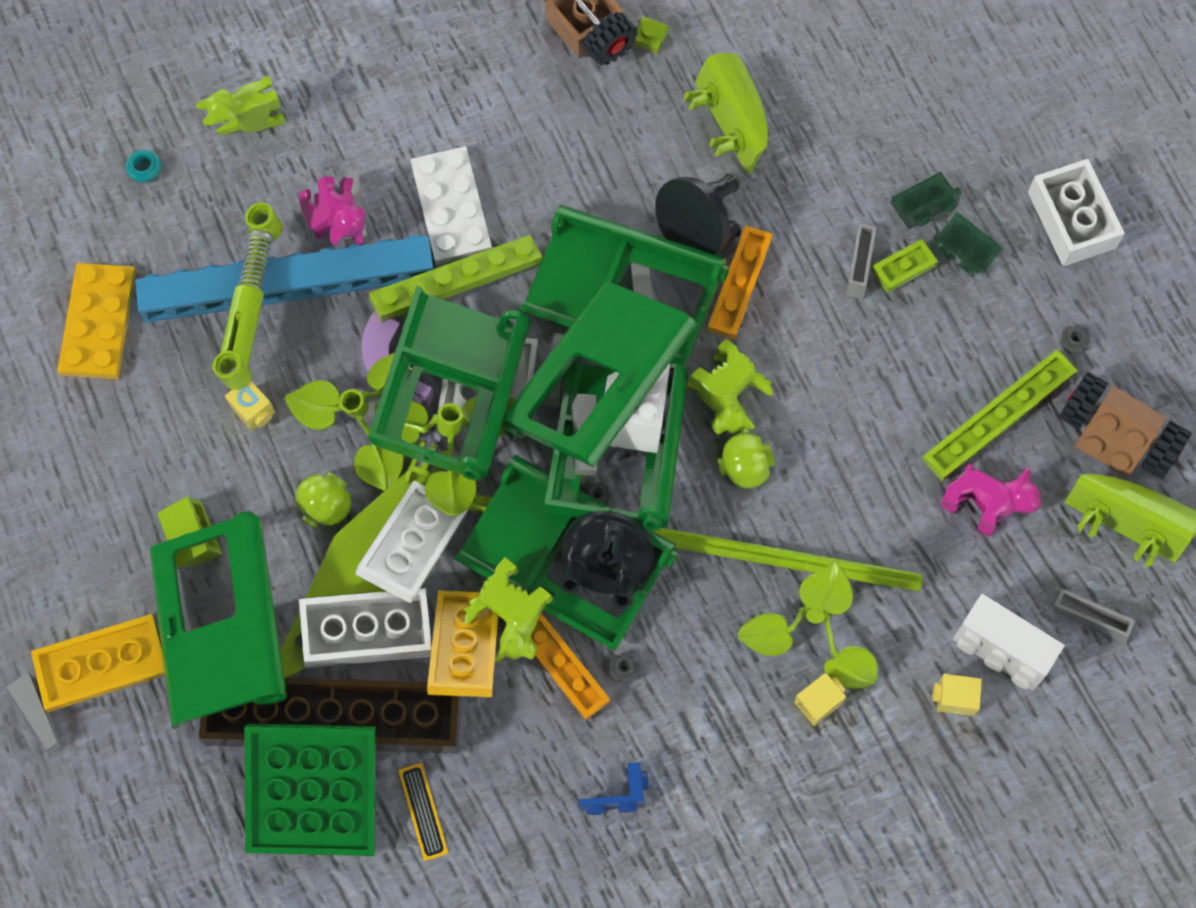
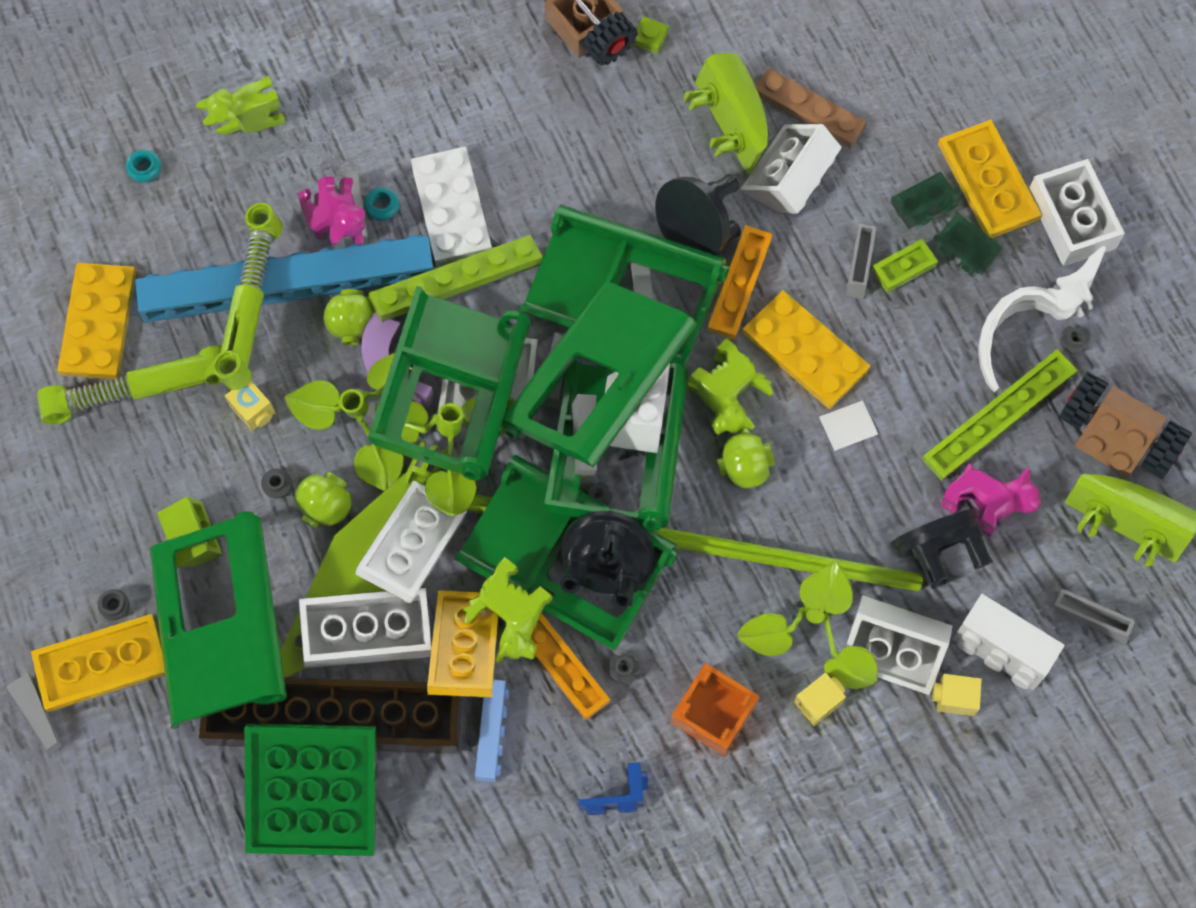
sticker [398,763,448,861] -> none
none -> lime piece [37,345,233,425]
none -> dark grey plate [98,589,130,620]
none -> dark grey plate [261,468,292,499]
none -> lime plant [324,289,375,346]
none -> teal piece [364,187,399,221]
none -> light blue piece [475,680,509,782]
none -> orange container [671,663,759,756]
none -> white slope [740,124,842,214]
none -> yellow plate [742,290,871,410]
none -> medium nougat plate [755,68,866,148]
none -> white sticker [819,400,878,451]
none -> white slope [845,595,952,695]
none -> black piece [890,508,993,589]
none -> yellow plate [938,119,1042,240]
none -> white piece [978,246,1106,393]

